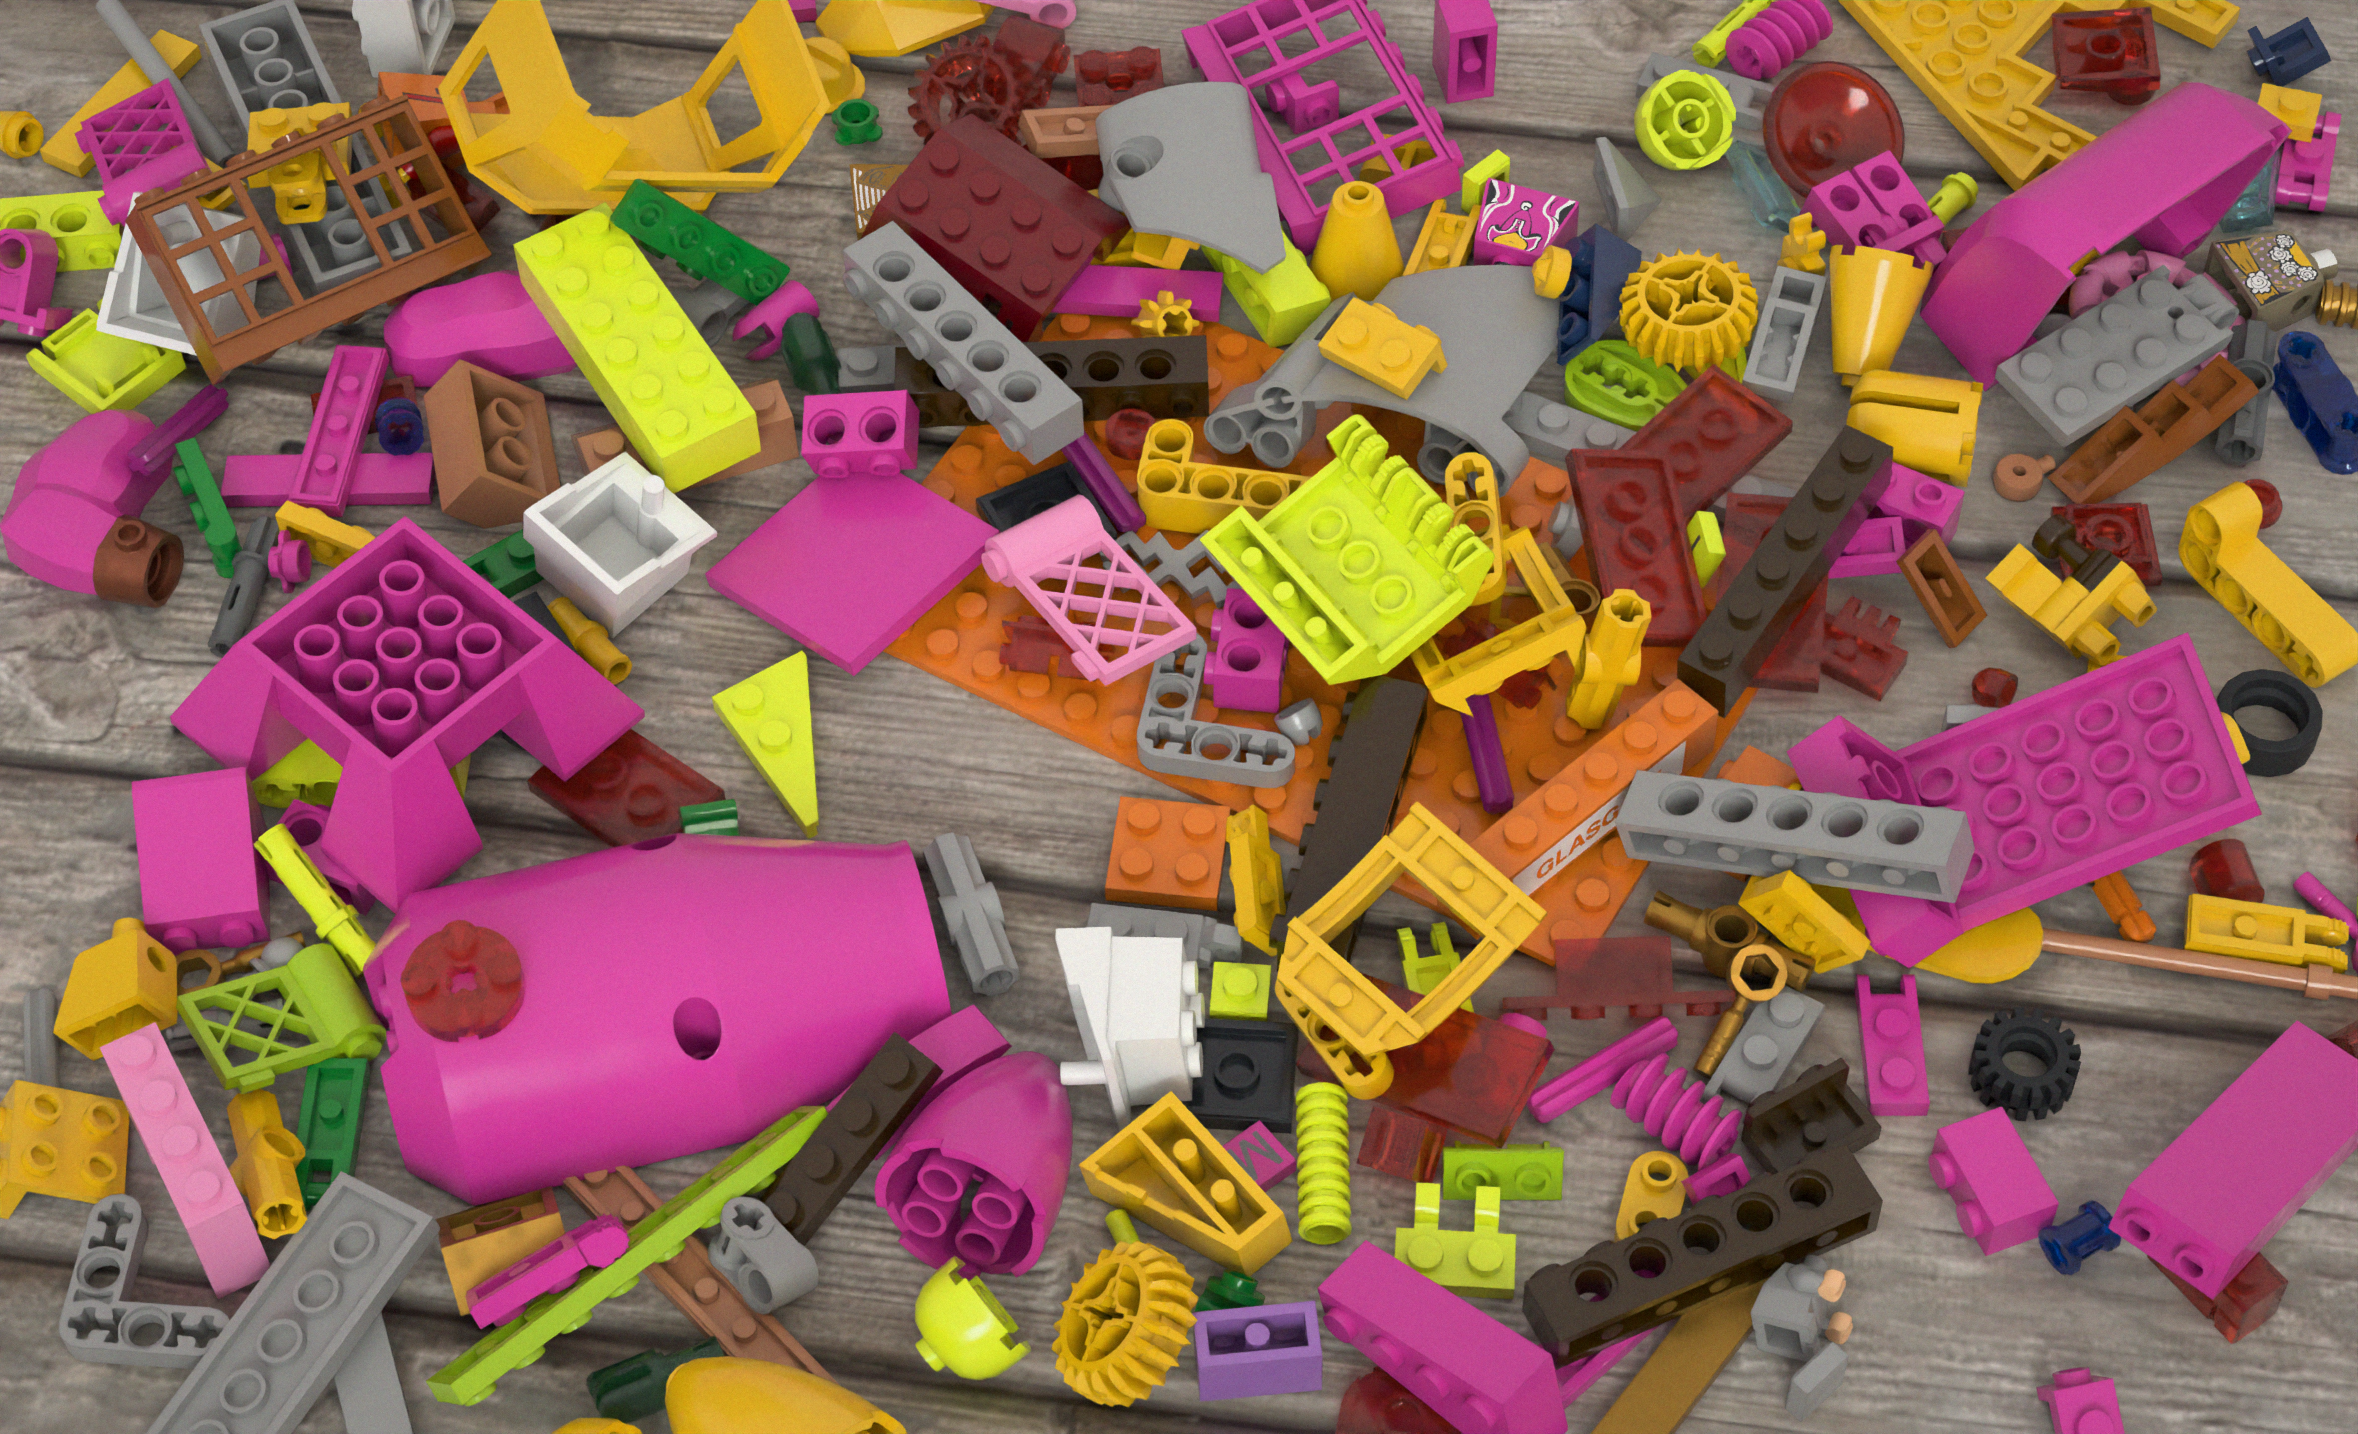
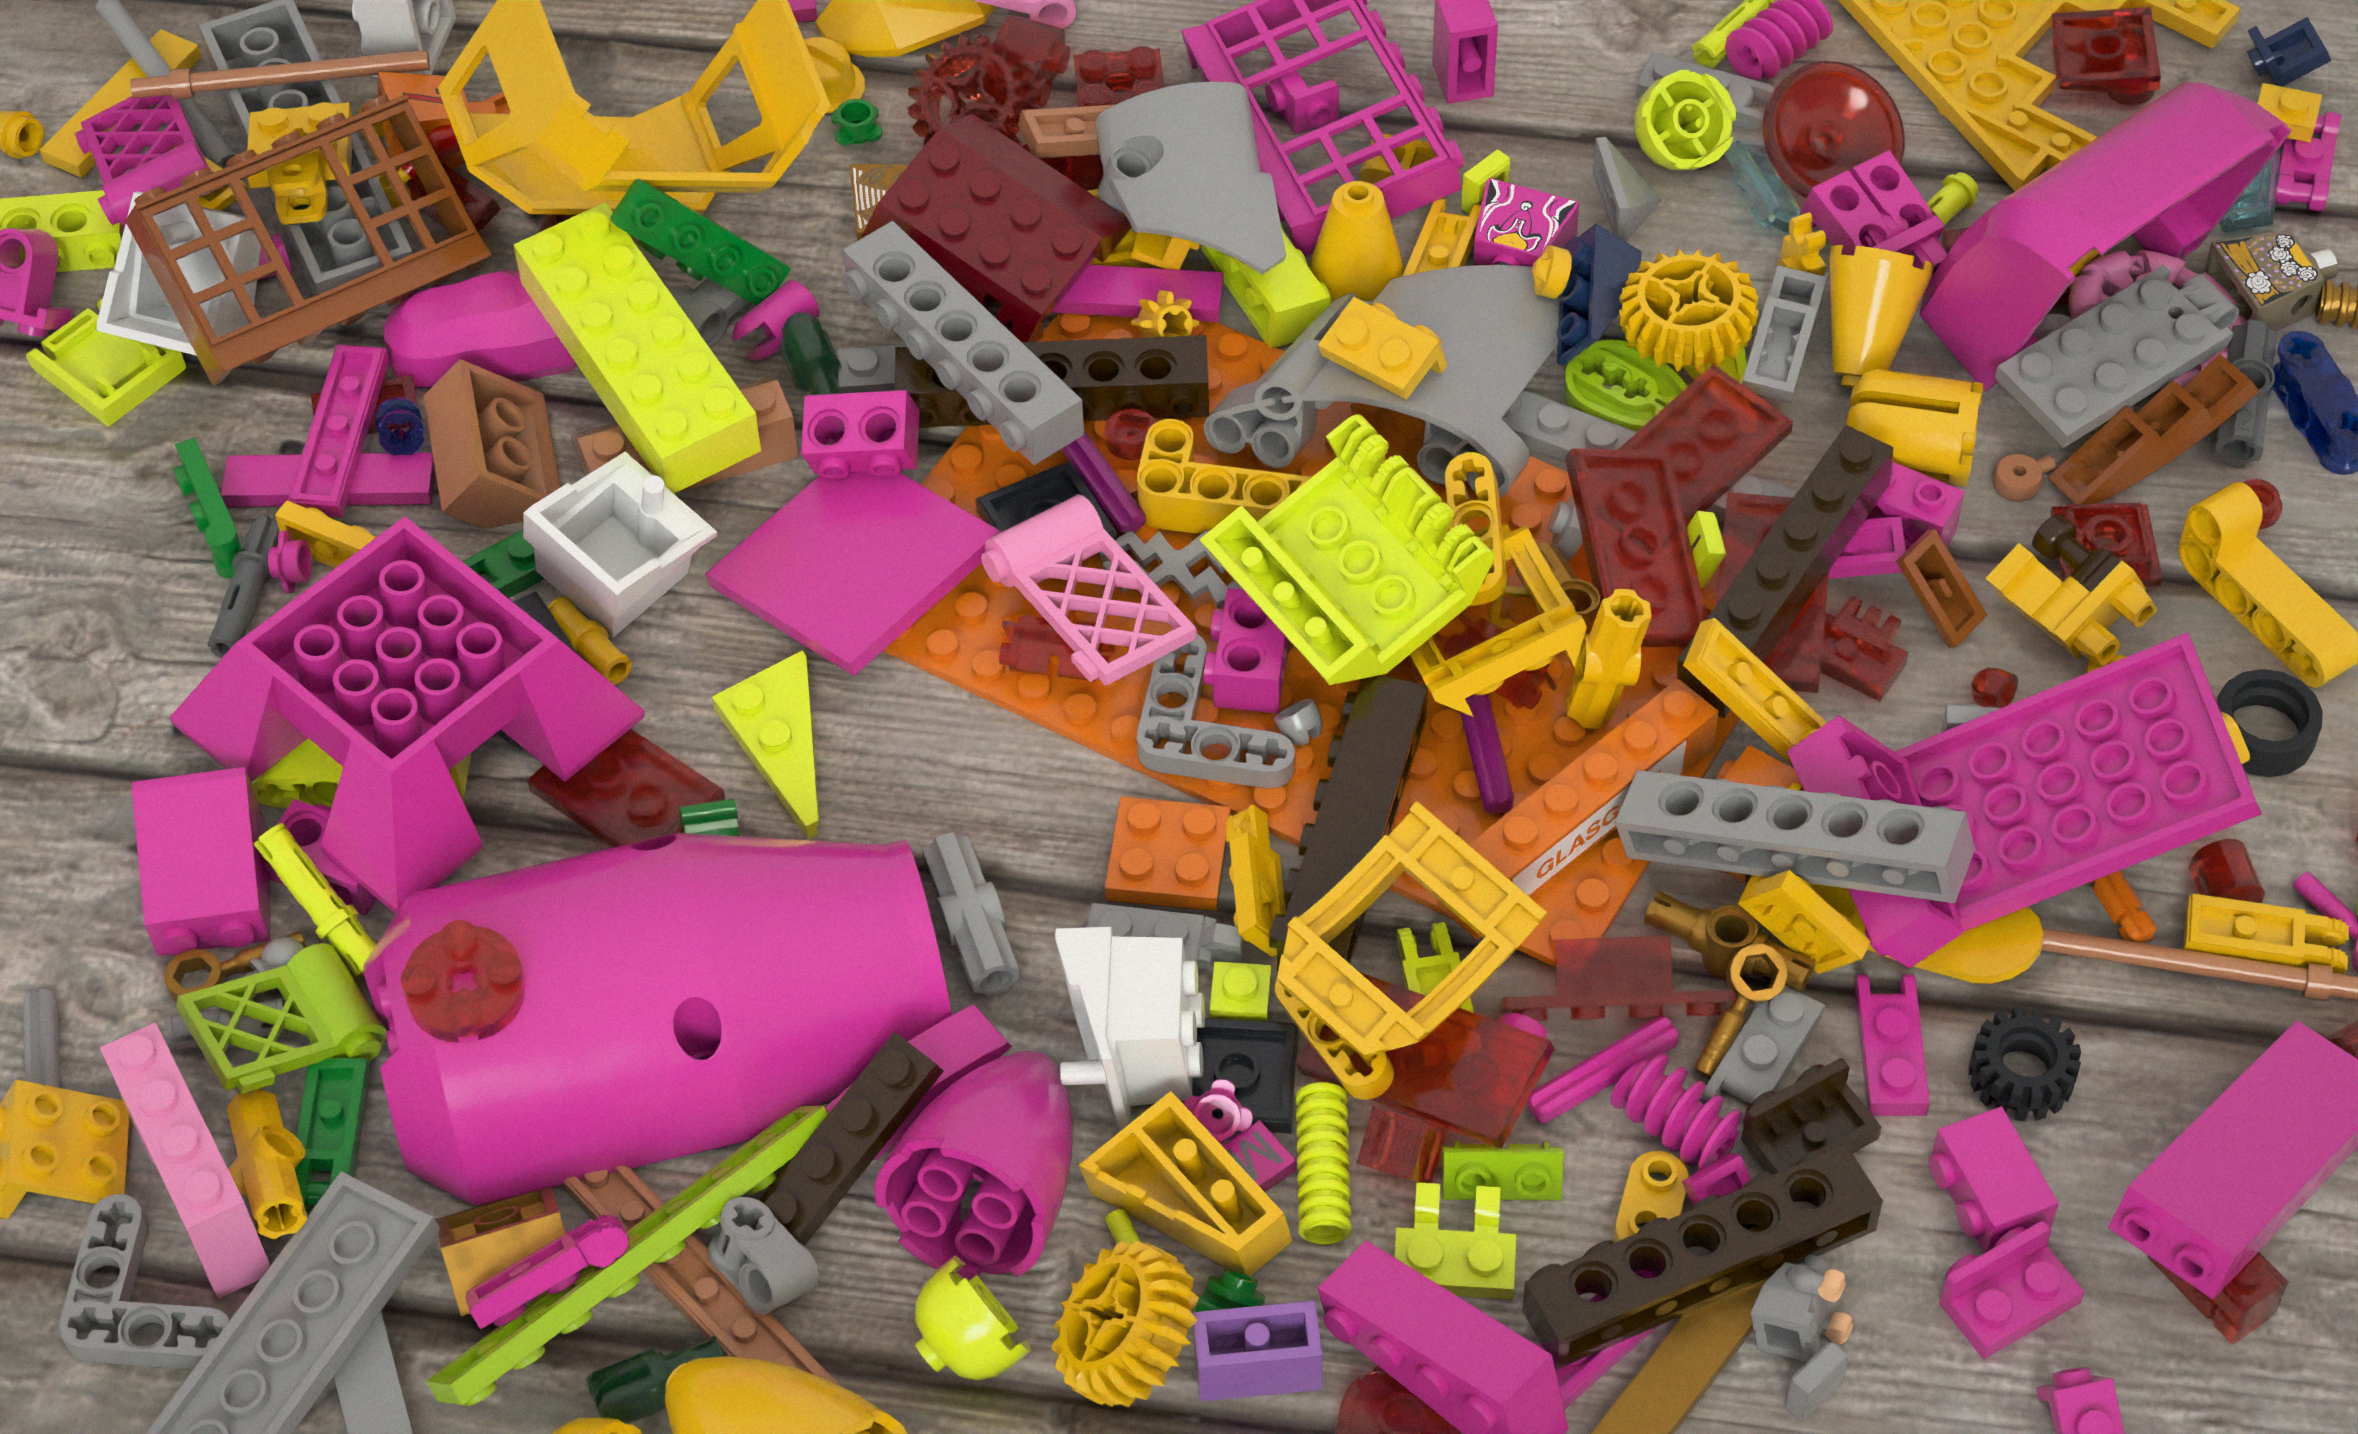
dark pink piece [0,409,184,608] -> none
yellow torso [53,917,178,1061] -> none
magenta axle [128,384,229,476] -> none
clear blue bush [2038,1200,2121,1275] -> none
none -> nougat bar [130,50,430,100]
none -> dark pink plate [1184,1078,1253,1145]
none -> yellow tile [1683,618,1827,766]
none -> dark pink bracket [1939,1221,2084,1359]

